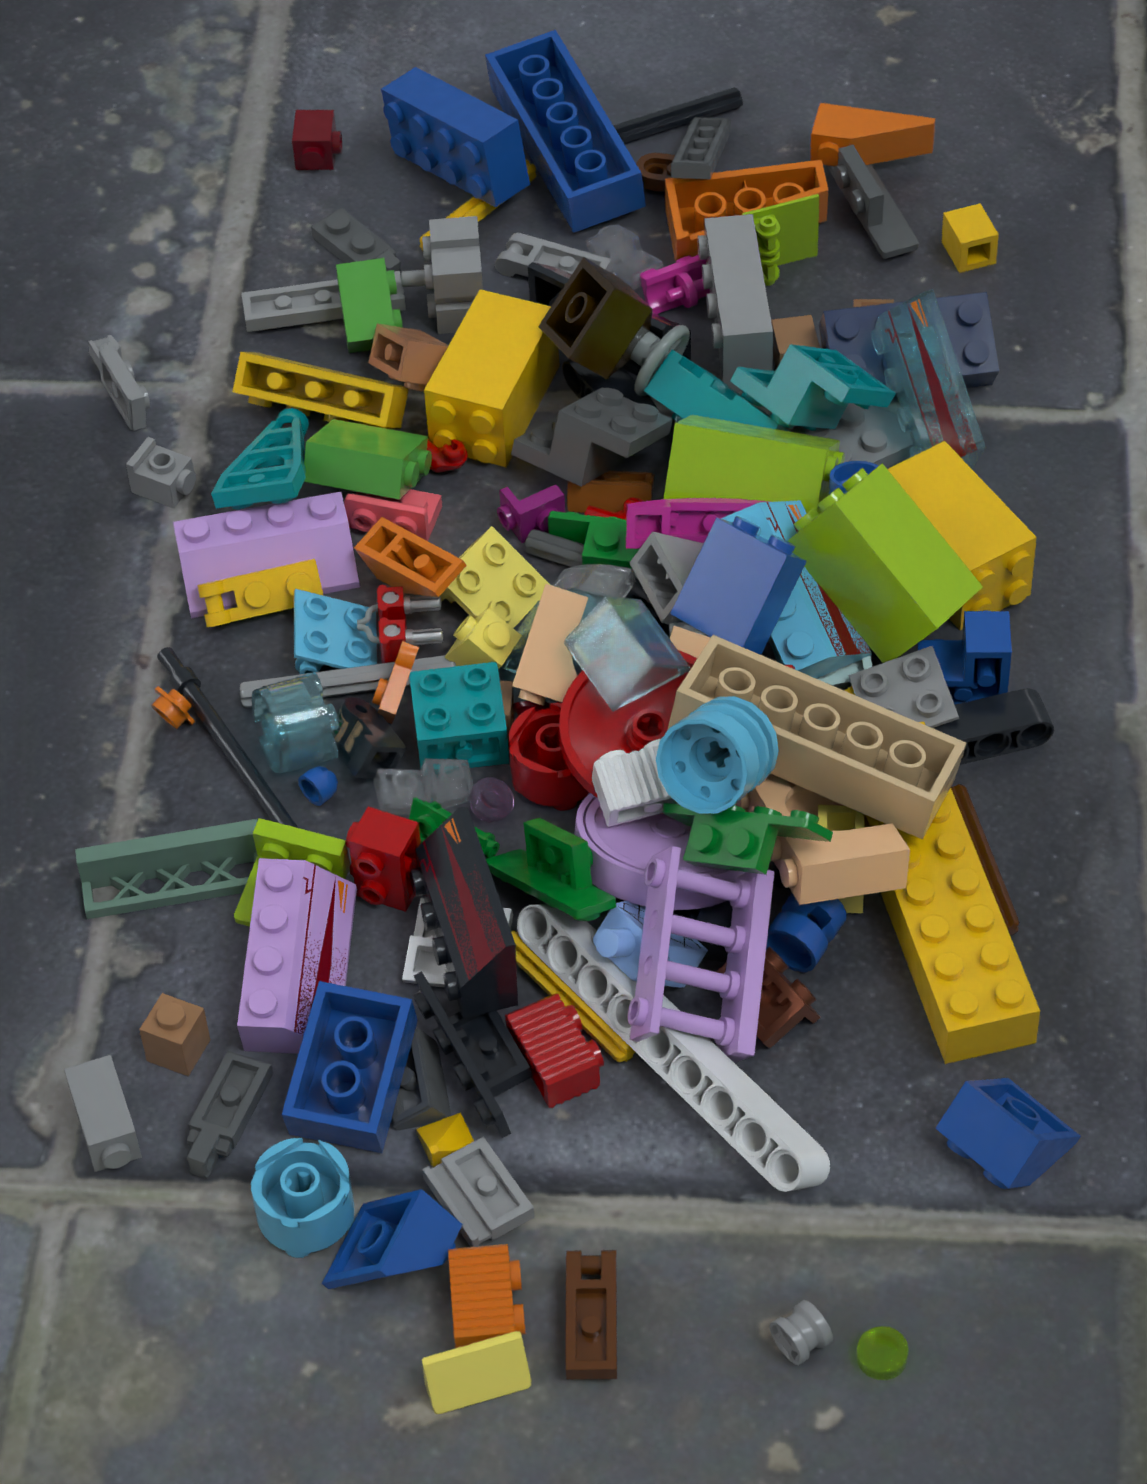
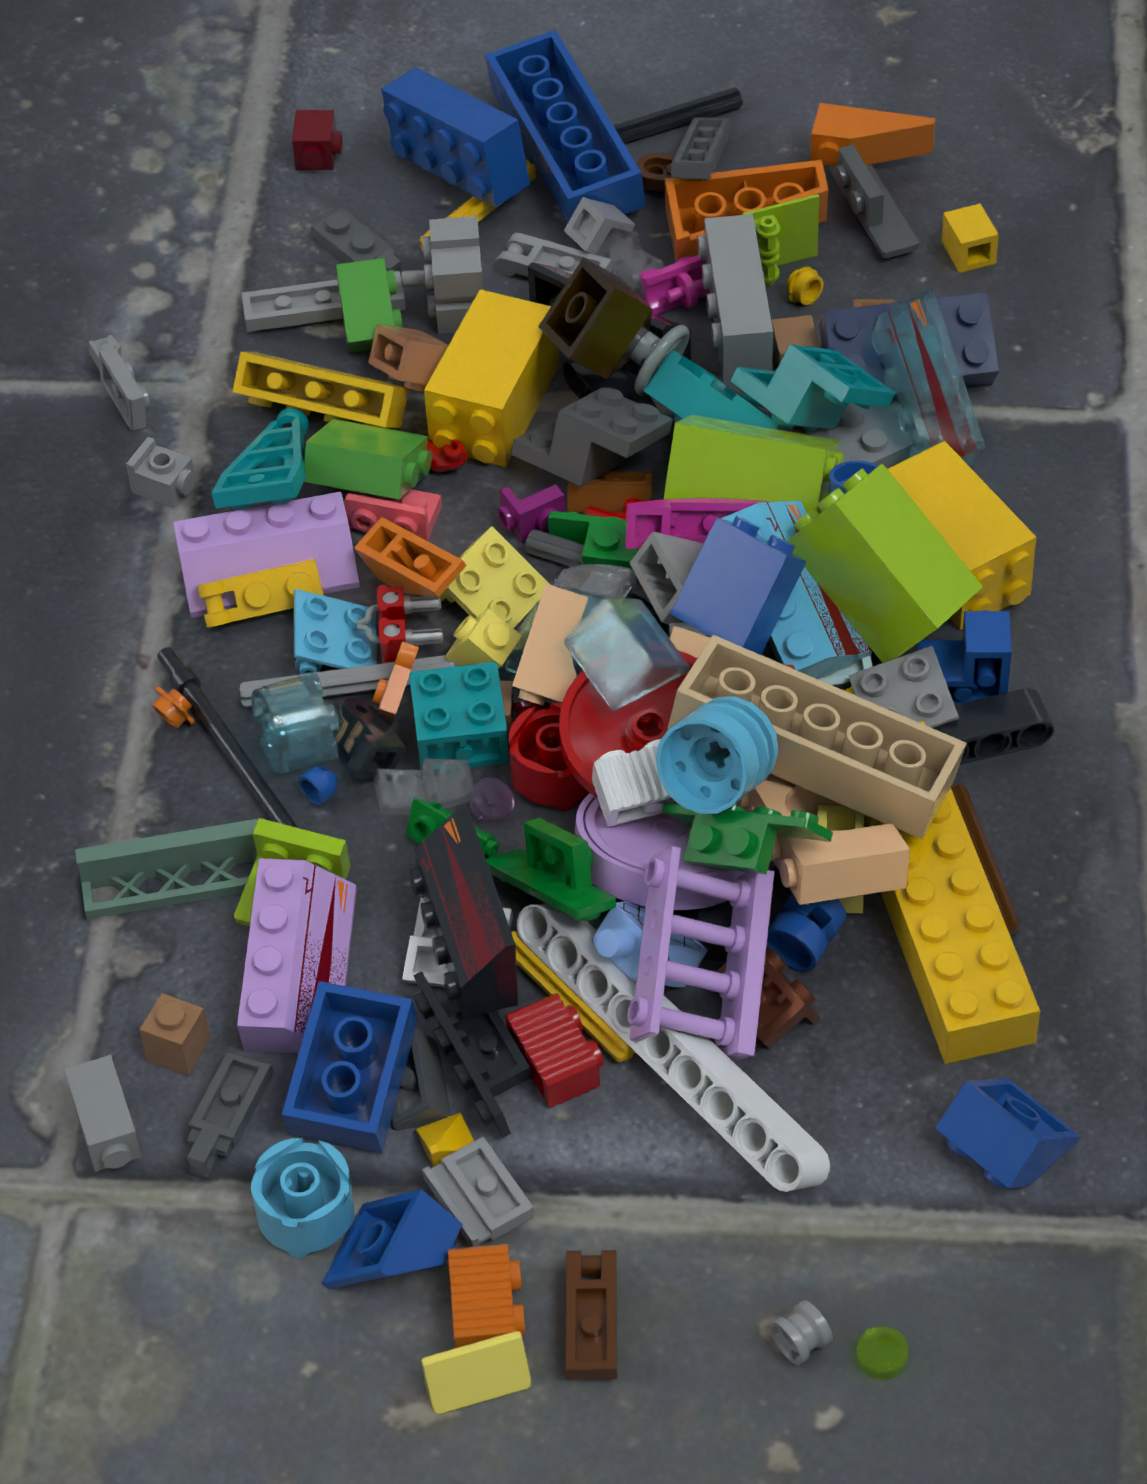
red brick [346,806,421,912] -> none
none -> light grey panel [564,197,635,254]
none -> yellow plate [787,266,824,305]

